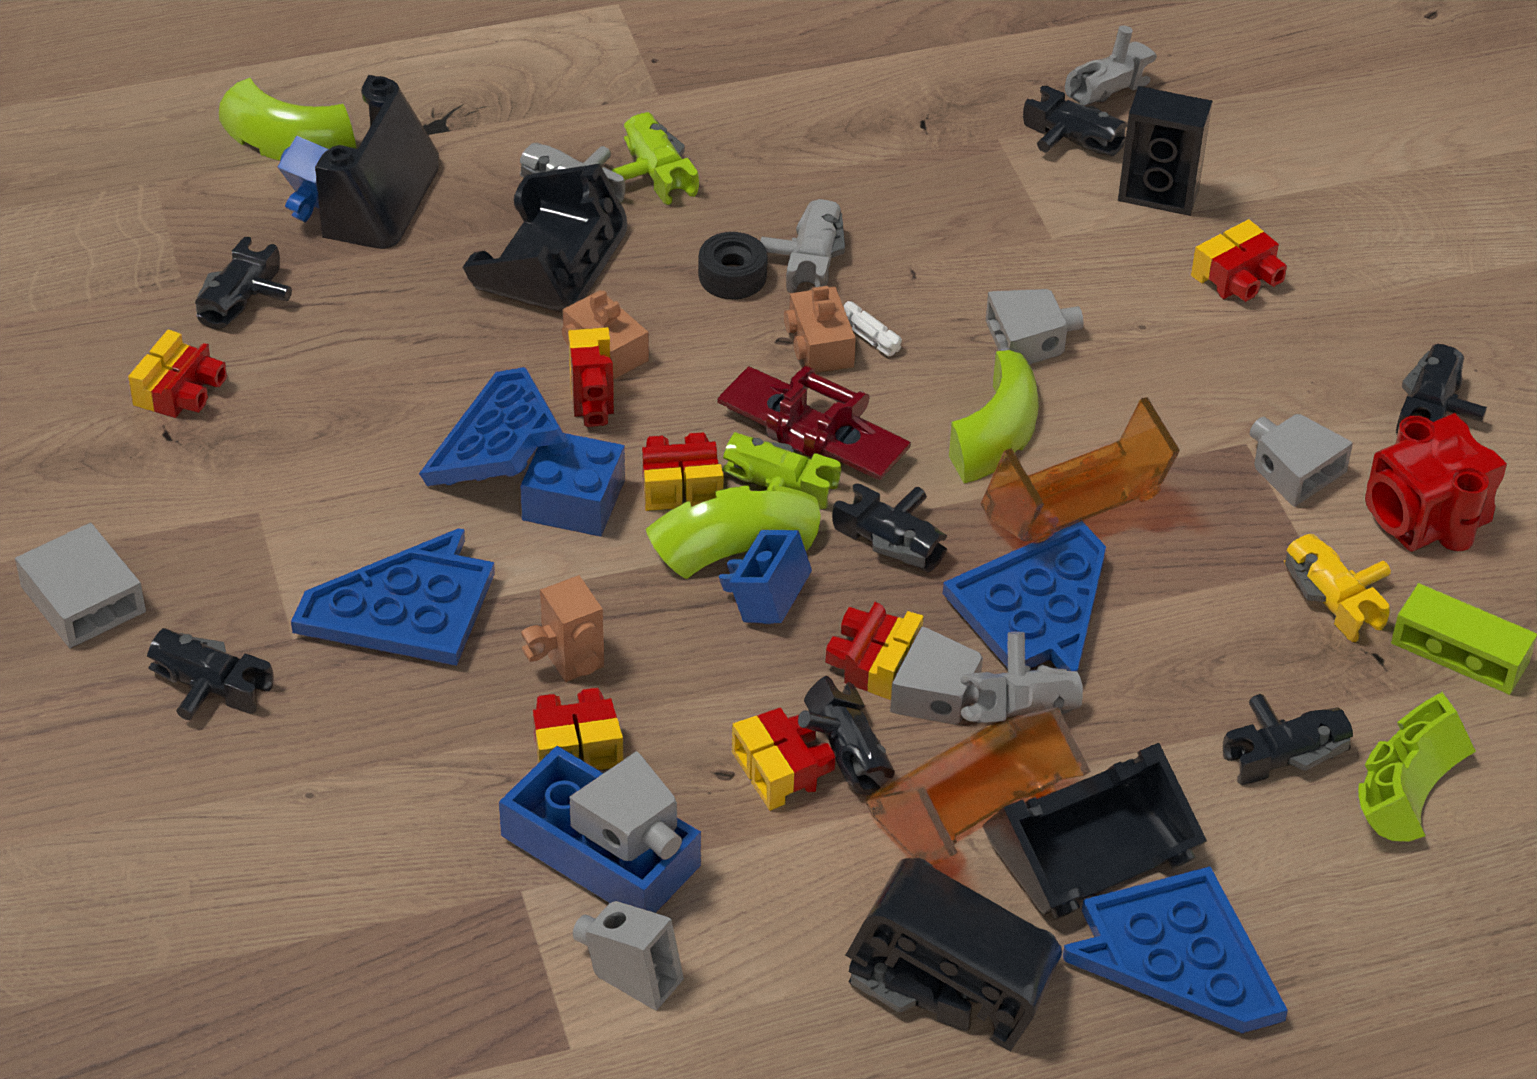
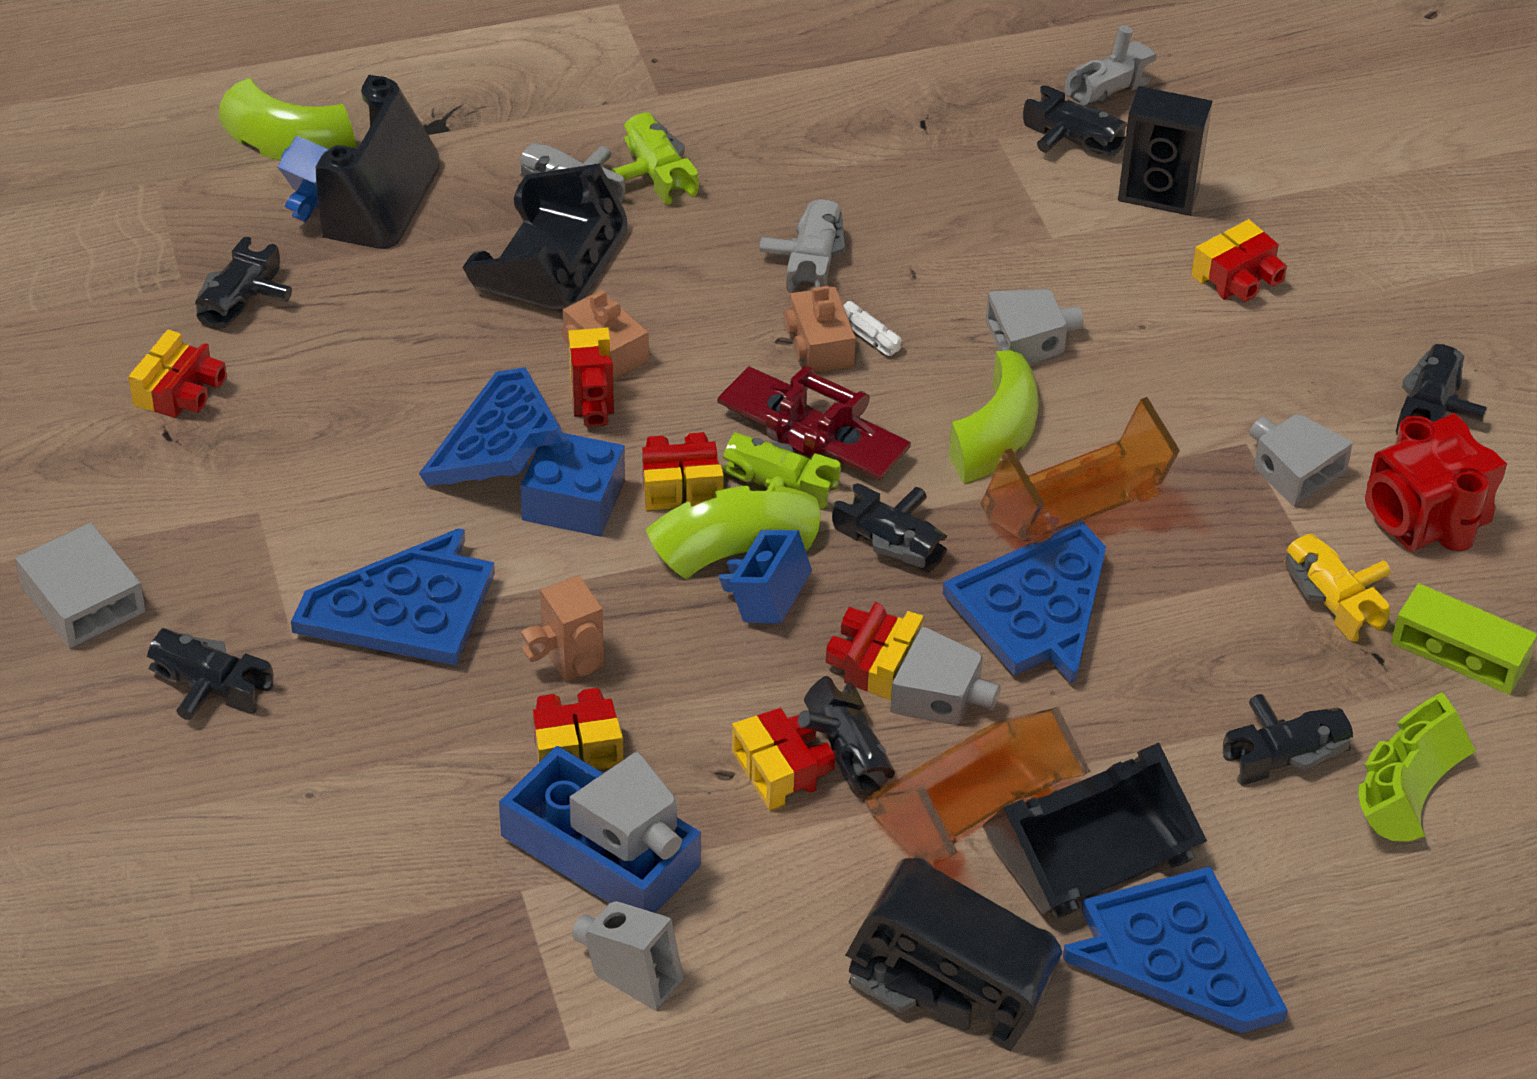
black tyre [698,232,768,299] -> none
light grey piece [961,632,1083,728] -> none

